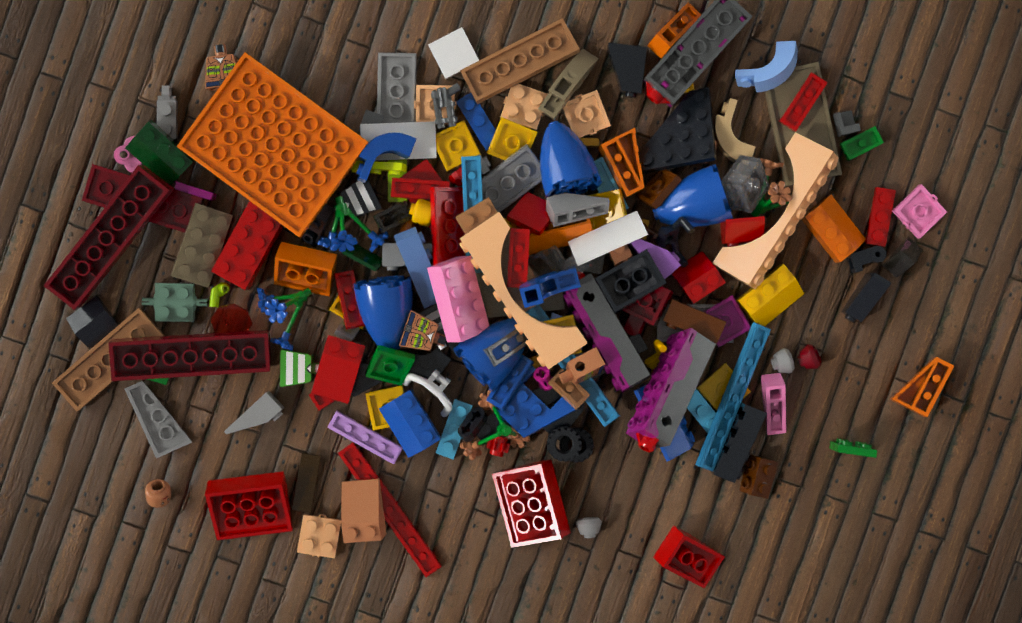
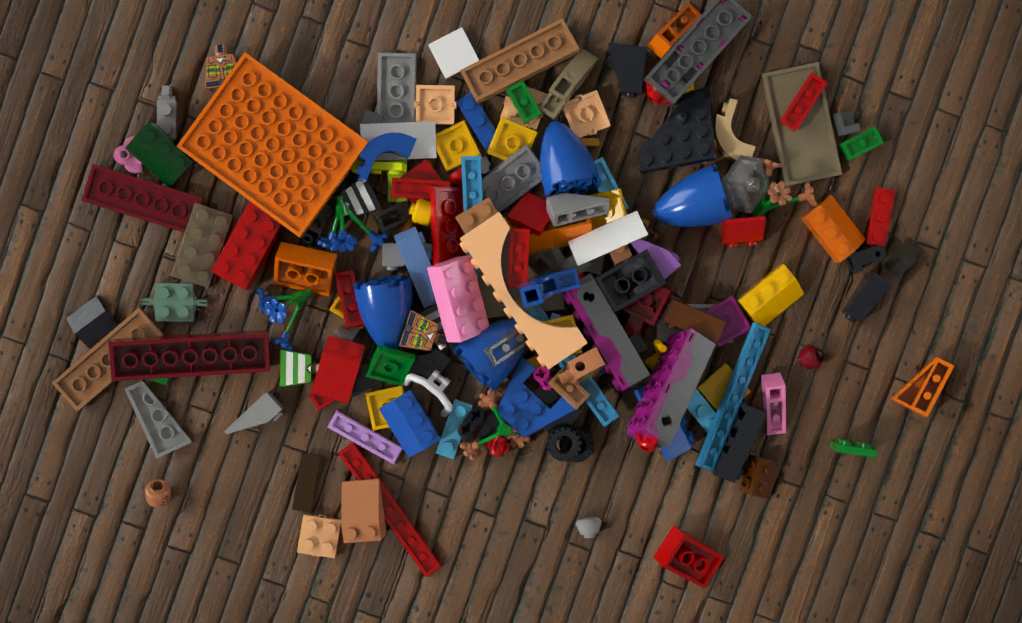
dark red brick [44,164,174,310] -> none
magenta tile [174,182,217,201] -> none
red slope [205,471,293,540] -> none
lime arm [209,282,230,307] -> none
clear red piece [210,303,252,333] -> none
dark green slope [342,244,382,272] -> none
dark grey piece [431,83,461,128] -> none
blue tile [486,355,534,411] -> none
red slope [492,459,571,548] -> none
orange wedge [598,128,644,199] -> none
reddish brown plate [636,170,682,209] -> none
black piece [657,217,695,267] -> none
red slope [671,251,726,304] -> none
light nougat arch [713,132,839,289] -> none
light blue arch [735,41,798,92] -> none
light grey cone [771,348,795,373] -> none
bright pink plate [892,184,947,239] -> none
none -> green plate [506,81,542,125]

